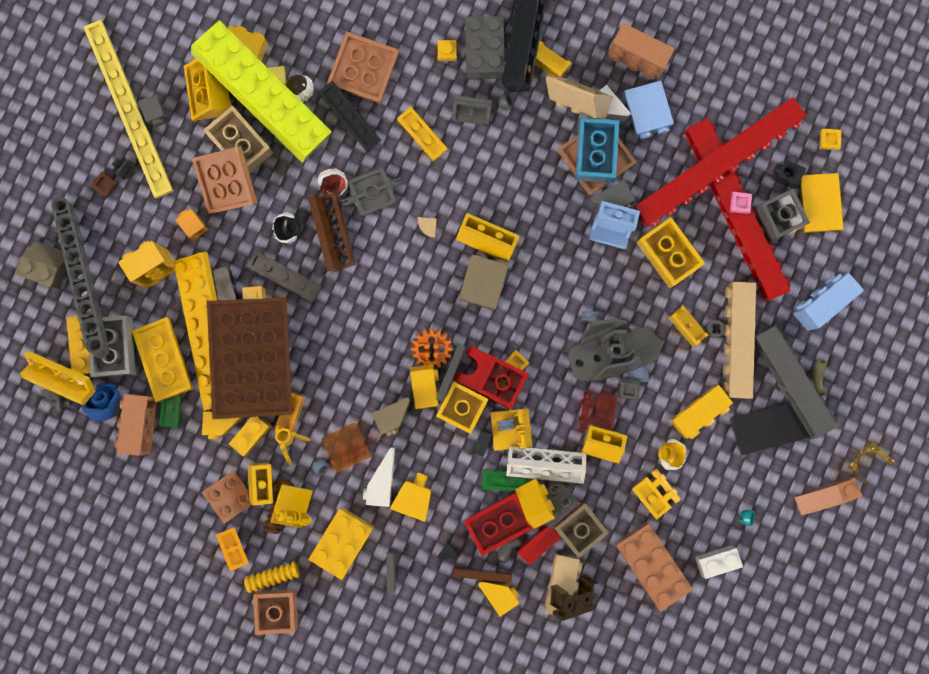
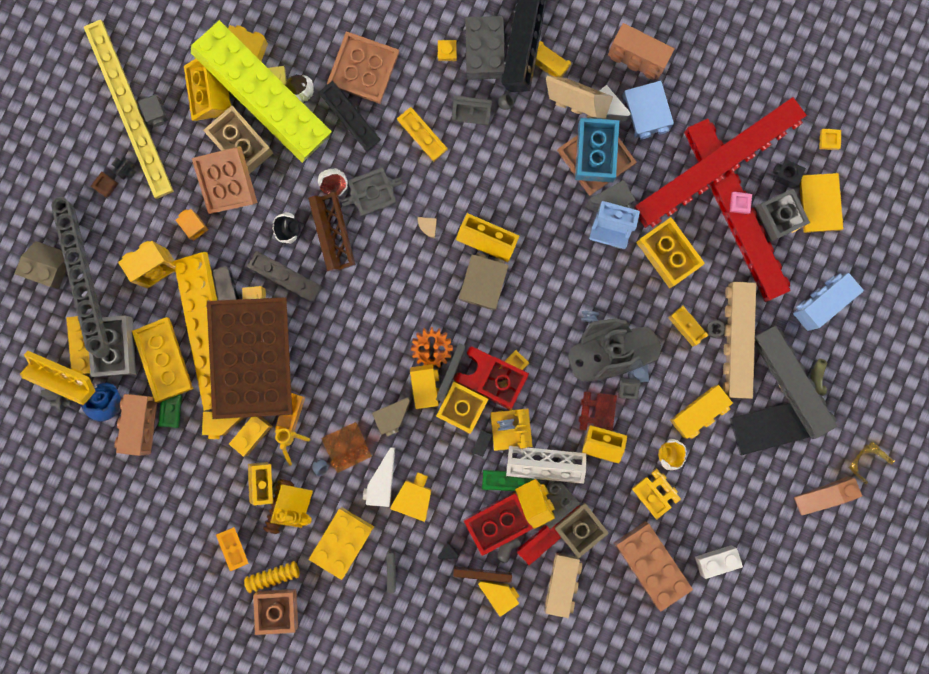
nougat hinge [201,470,252,524] -> none
dark brown piece [550,575,598,621] -> none
teal hinge [739,510,754,526] -> none

